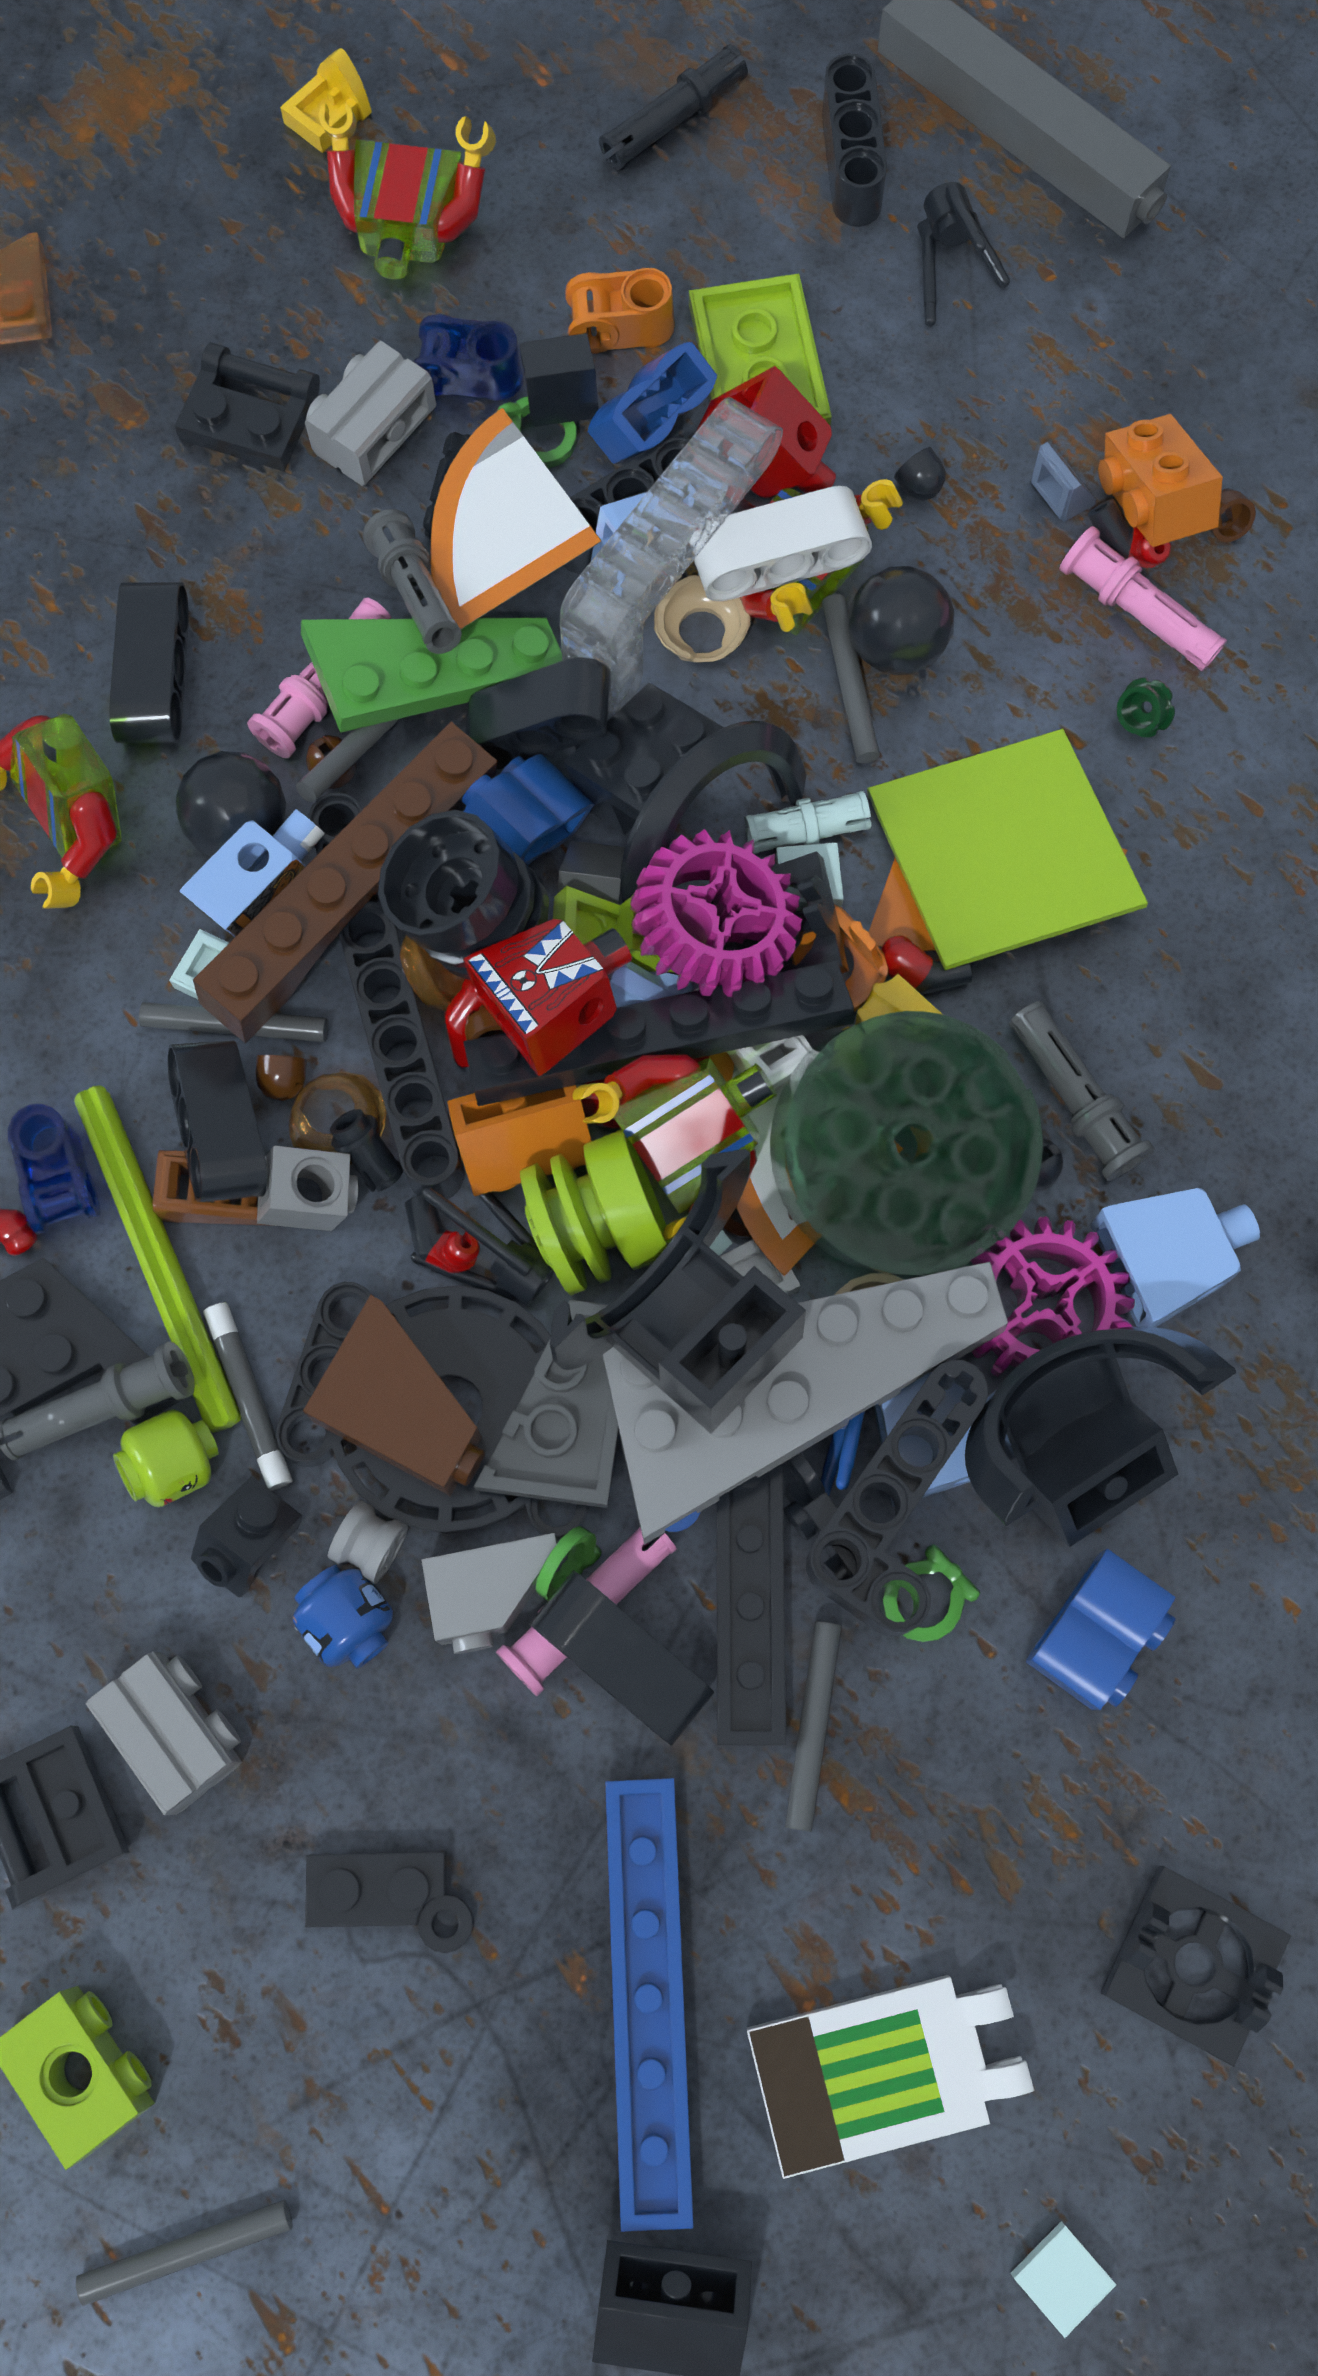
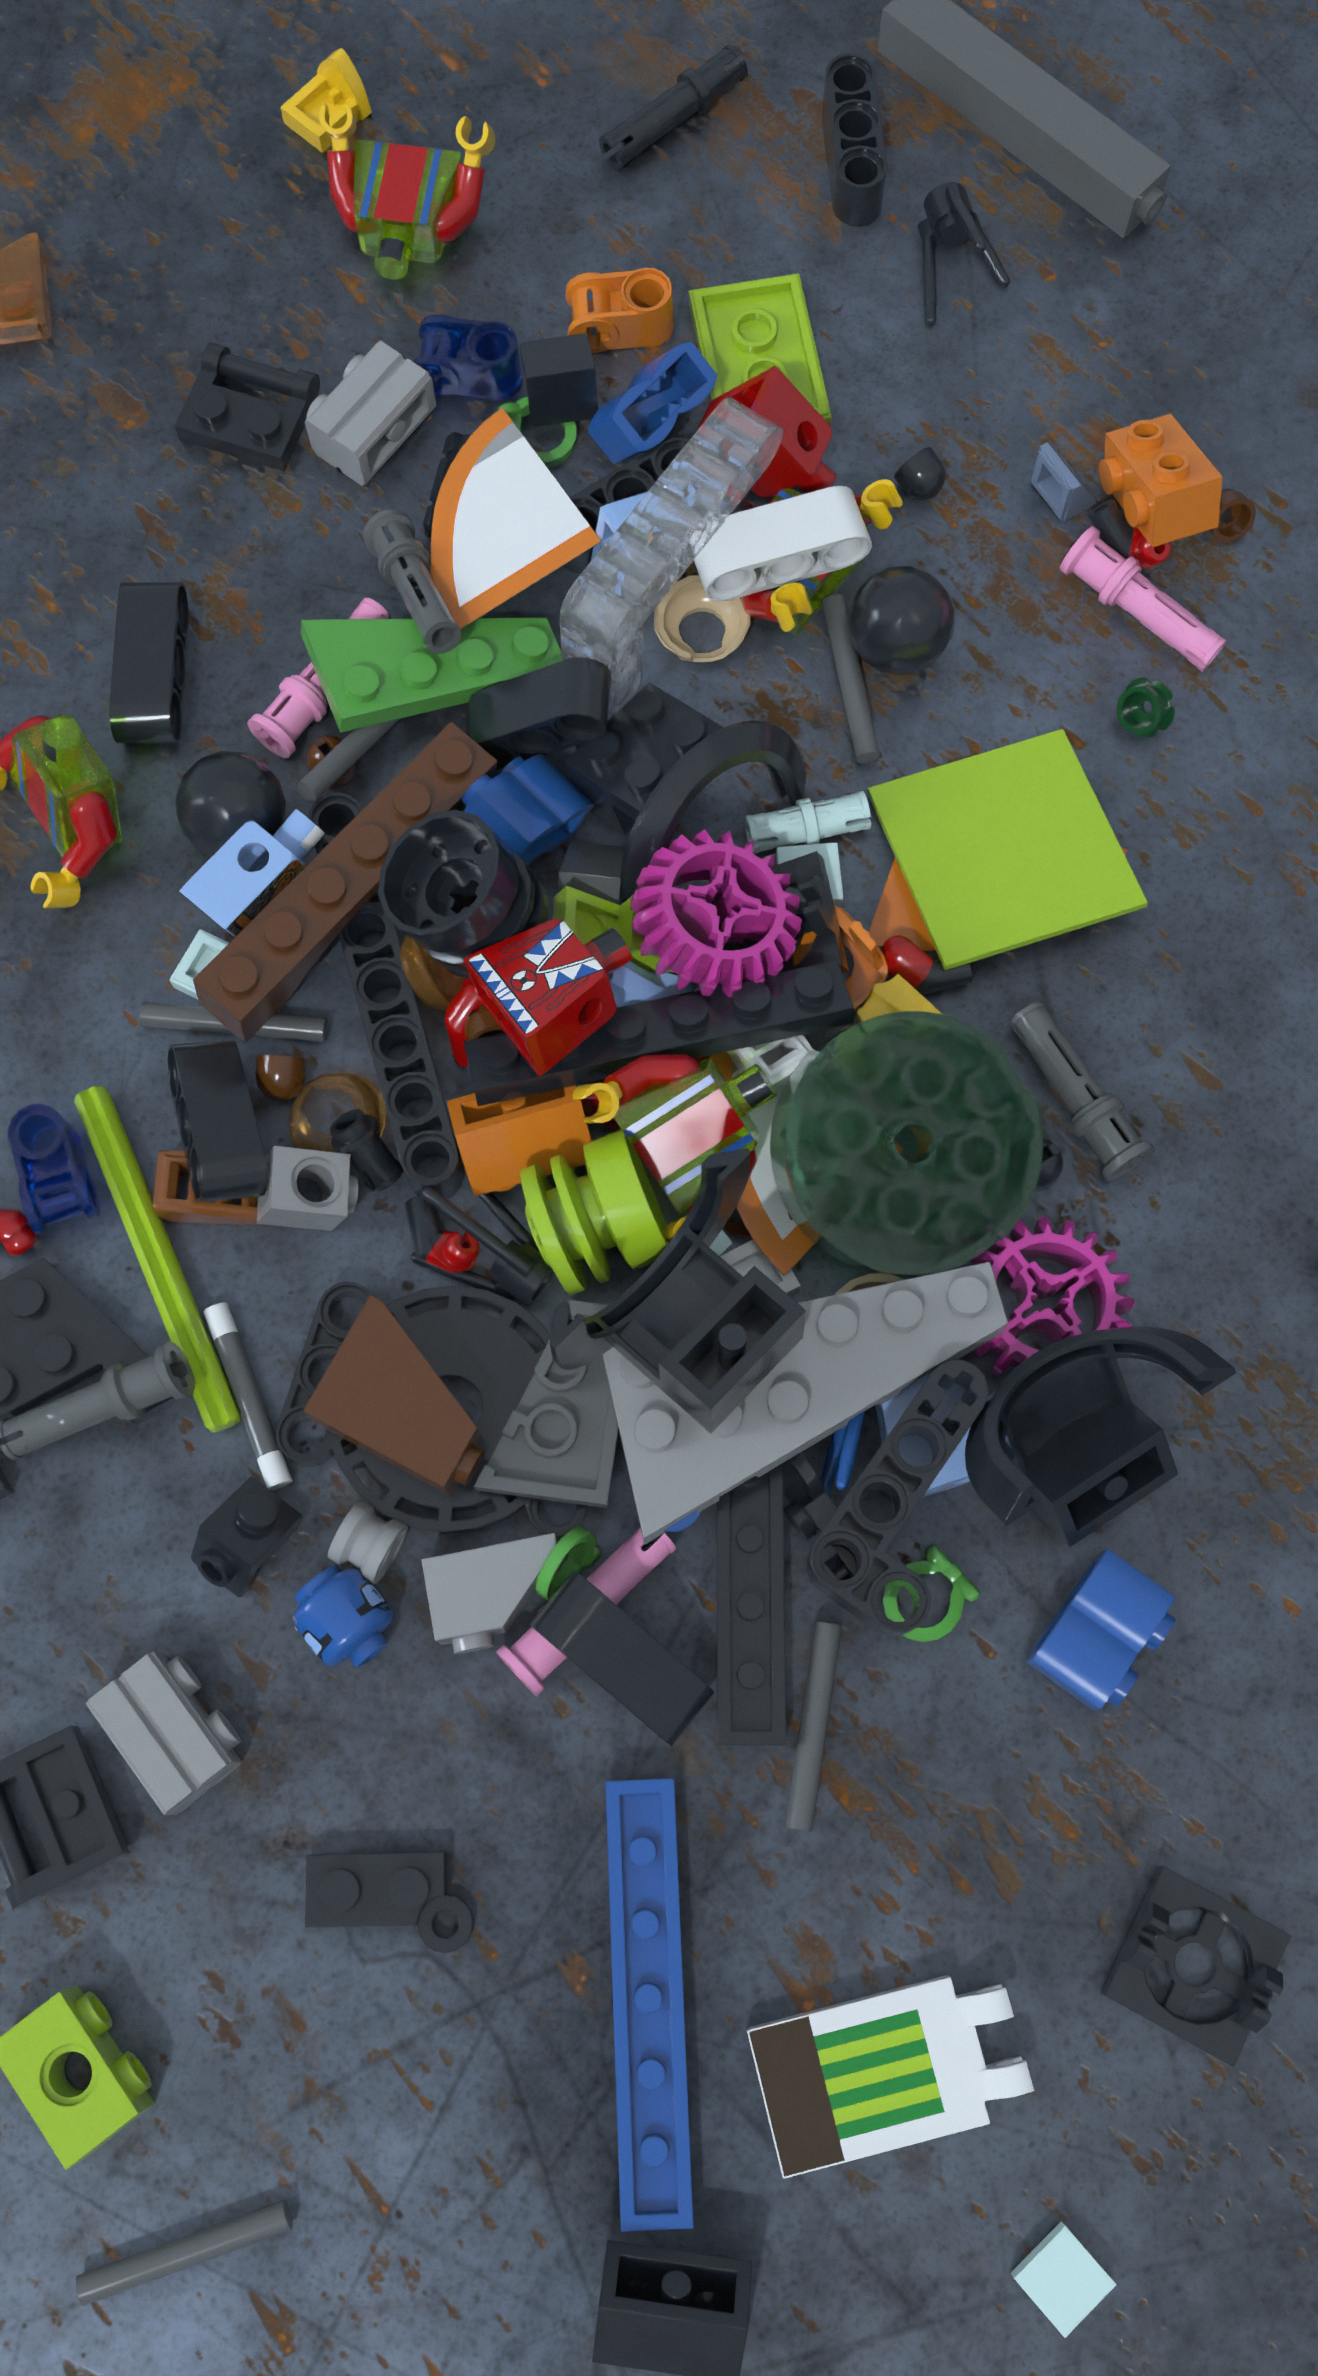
lime head [113,1409,219,1507] -> none
light blue torso [1090,1188,1260,1327] -> none

